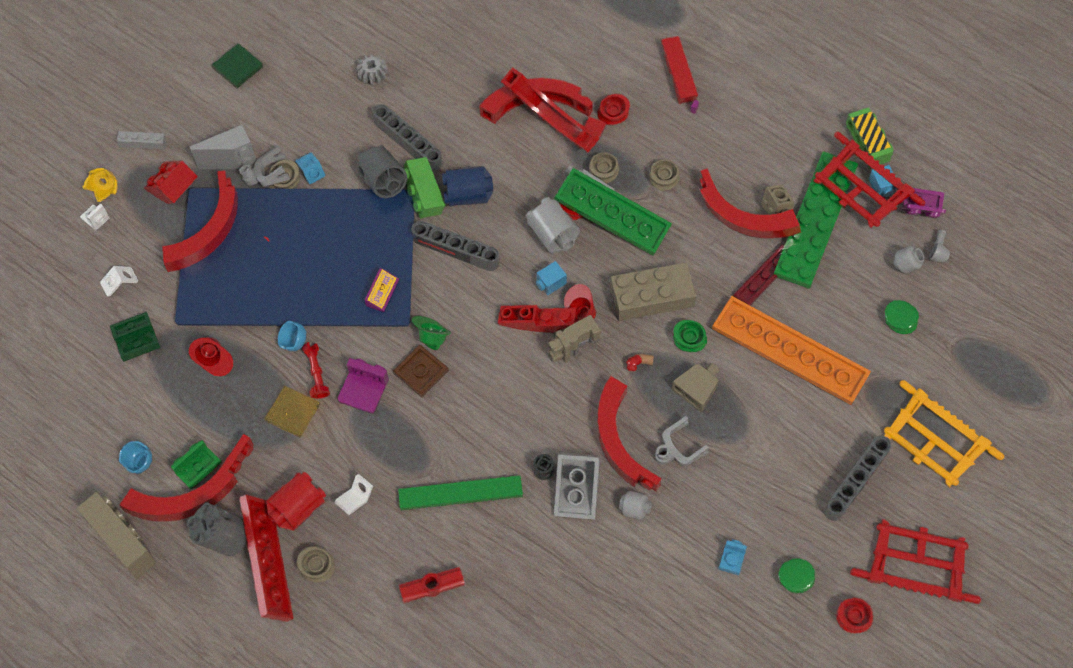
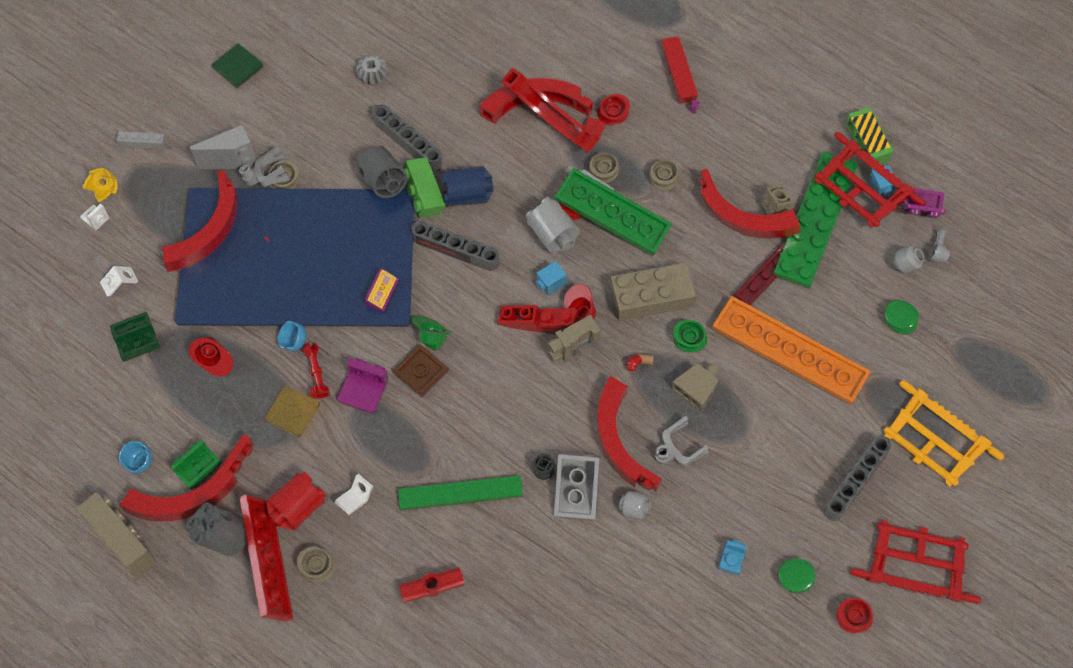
red slope [144,160,198,204] -> none
dark azure bracket [295,153,325,184] -> none

